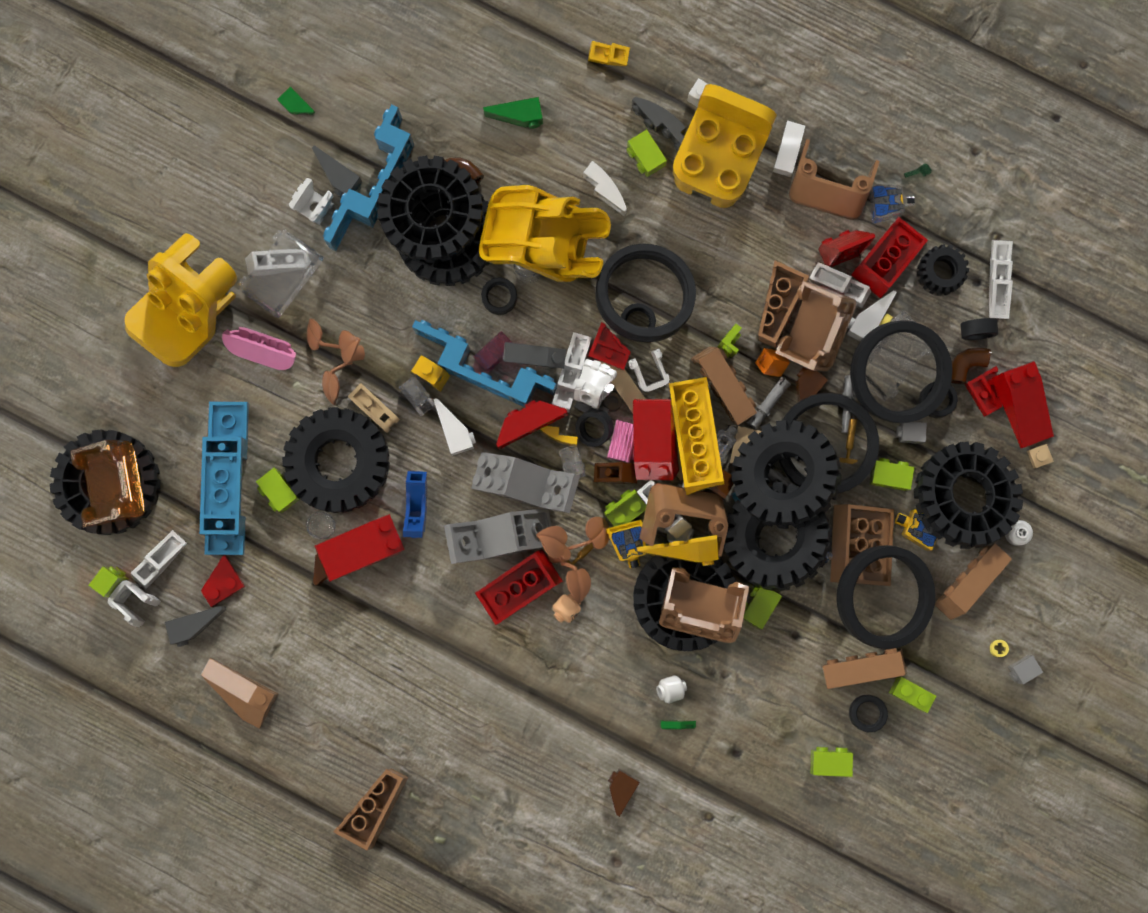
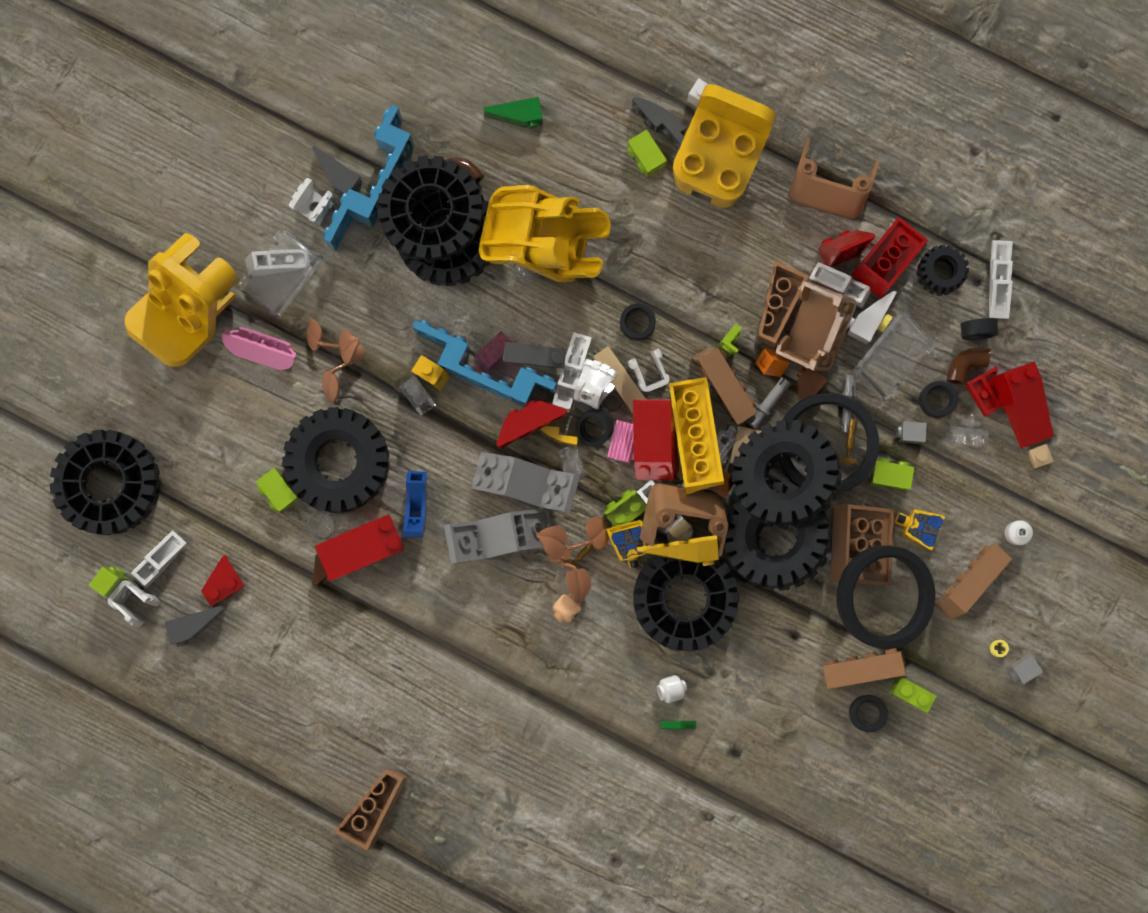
clear orange windscreen [70,440,144,527] -> none
dark azure bracket [199,402,249,555] -> none
medium nougat wedge [201,658,278,729] -> none
green tile [277,87,315,115] -> none
tan plate [348,383,400,433] -> none
white slope [433,398,476,456] -> none
red slope [475,549,563,625] -> none
black tyre [481,277,518,315] -> none
white slope [583,161,627,216] -> none
yellow slope [588,41,630,66] -> none
red wing [588,322,631,371] -> none
reddish brown slope [594,462,637,484] -> none
black tyre [595,244,696,342] -> none
reddish brown slope [608,769,640,817] -> none
medium nougat windscreen [659,567,749,643] -> none
lime brick [743,586,782,629] -> none
white slope [773,121,805,177] -> none
lime brick [810,746,853,777] -> none
black tyre [850,320,952,423] -> none
torso [869,184,915,224] -> none
clear green hand [904,164,932,178] -> none
black tyre [914,441,1023,549] -> none
none -> clear hips [950,414,989,446]

